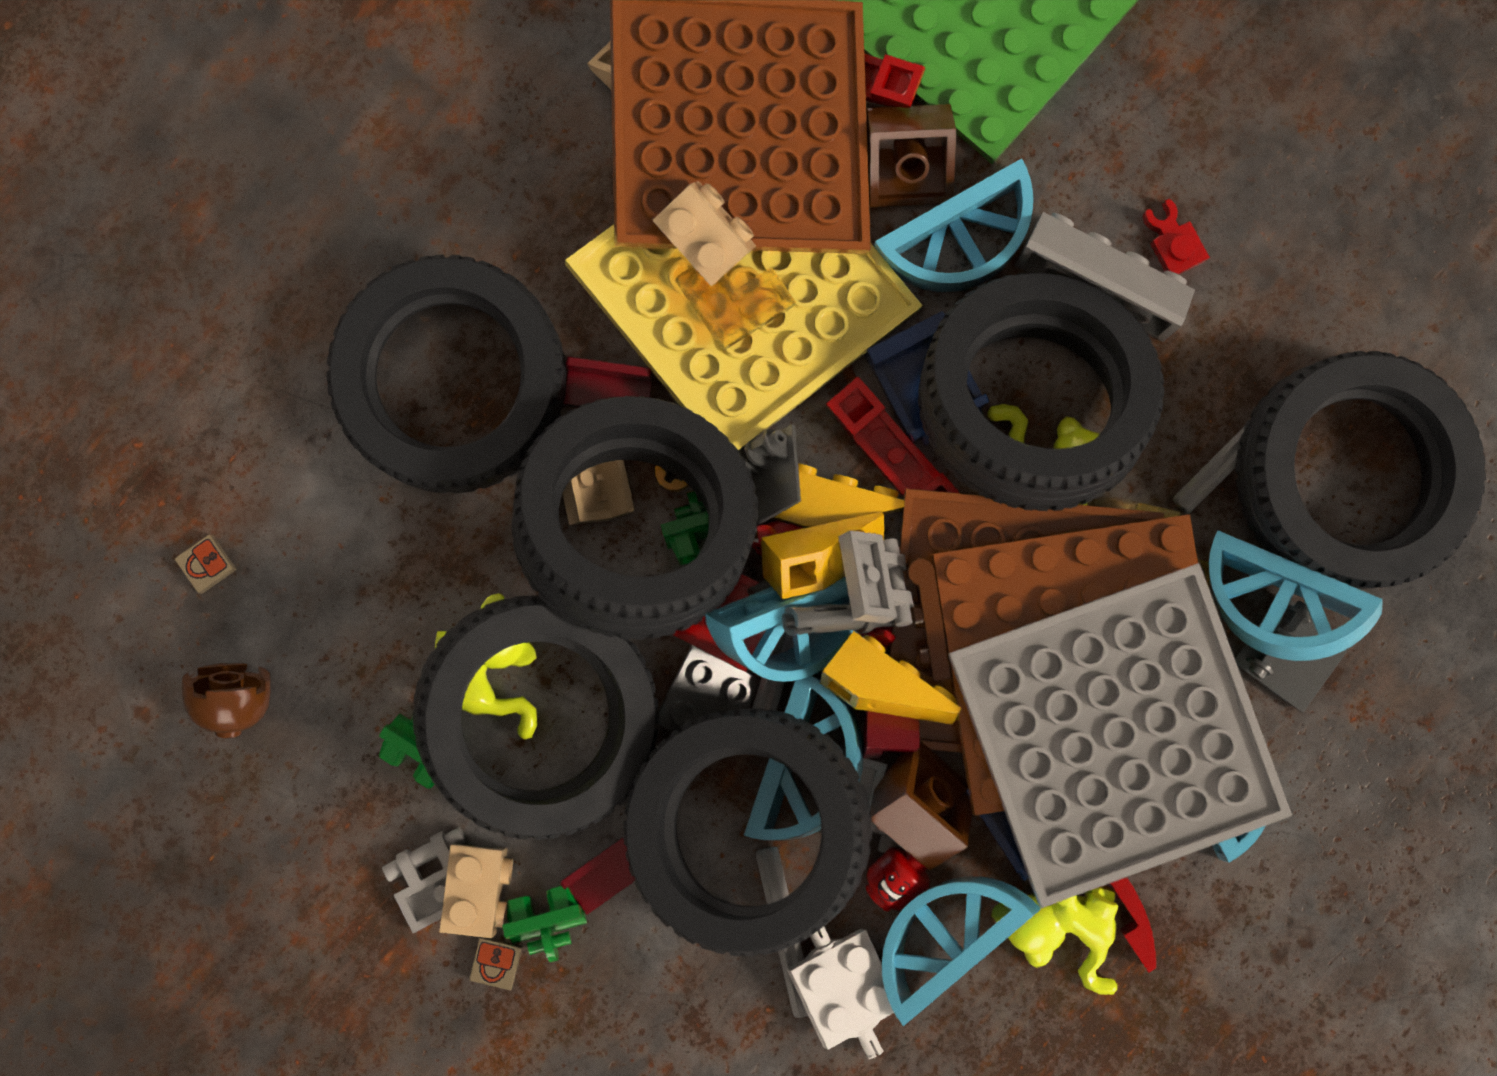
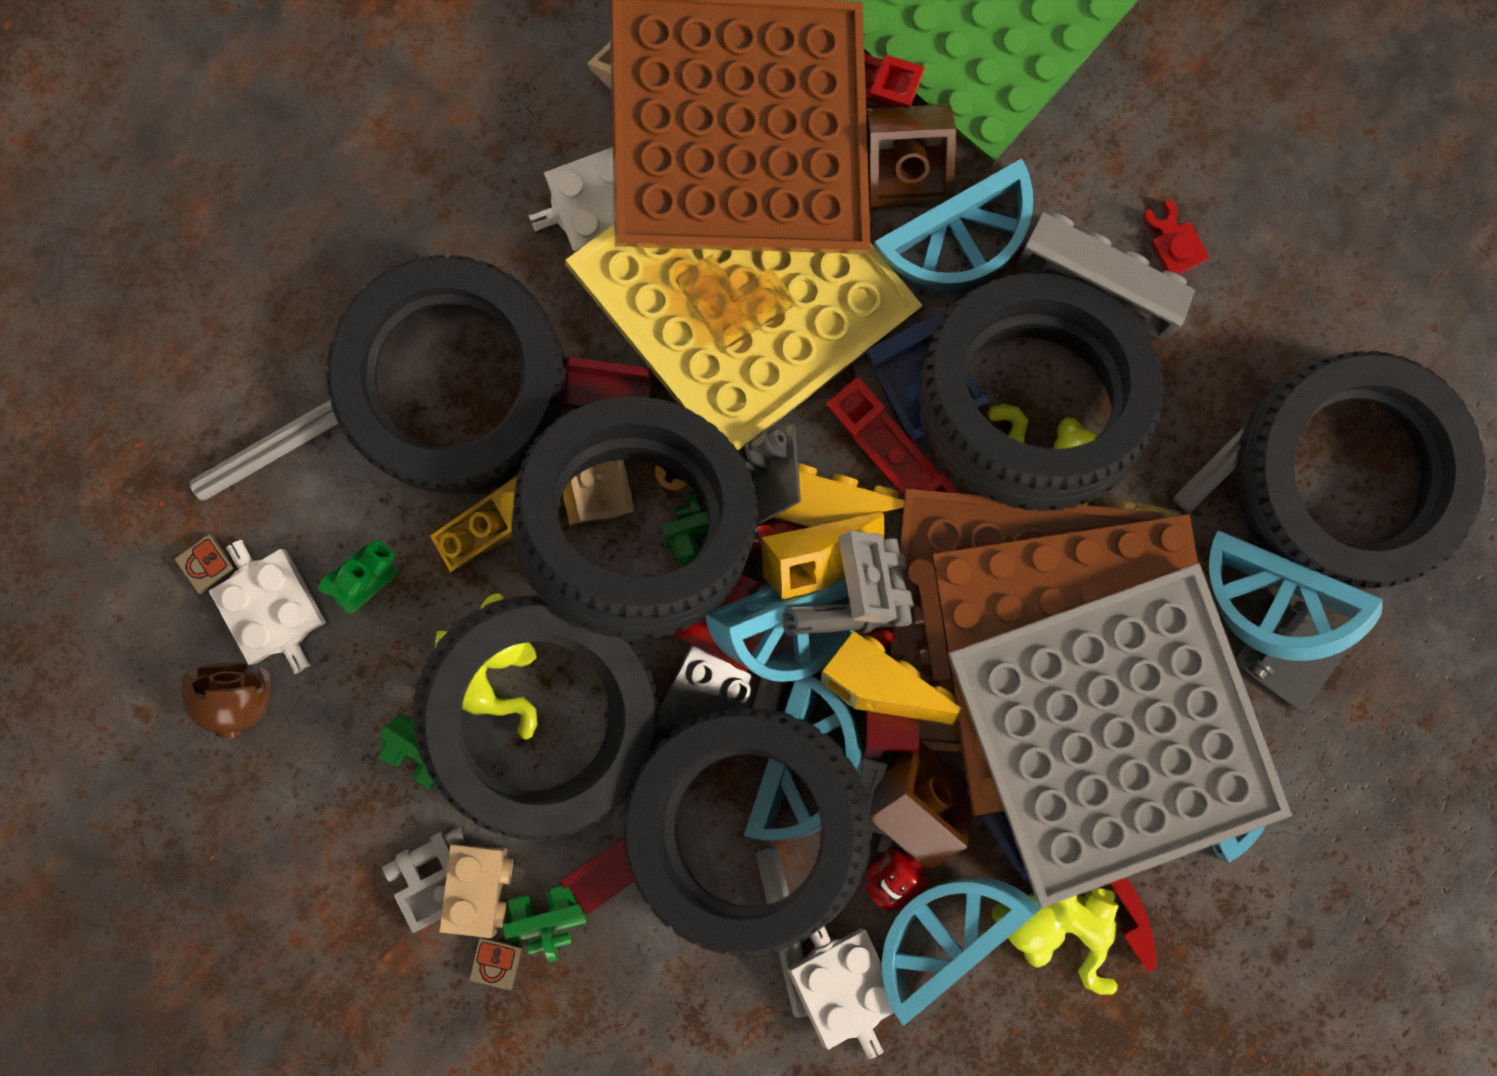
tan bracket [652,181,756,286] -> none
none -> light grey axle [189,400,338,501]
none -> white plate [209,540,327,674]
none -> green hips [317,539,399,616]
none -> yellow slope [430,476,565,572]
none -> white plate [529,147,614,253]

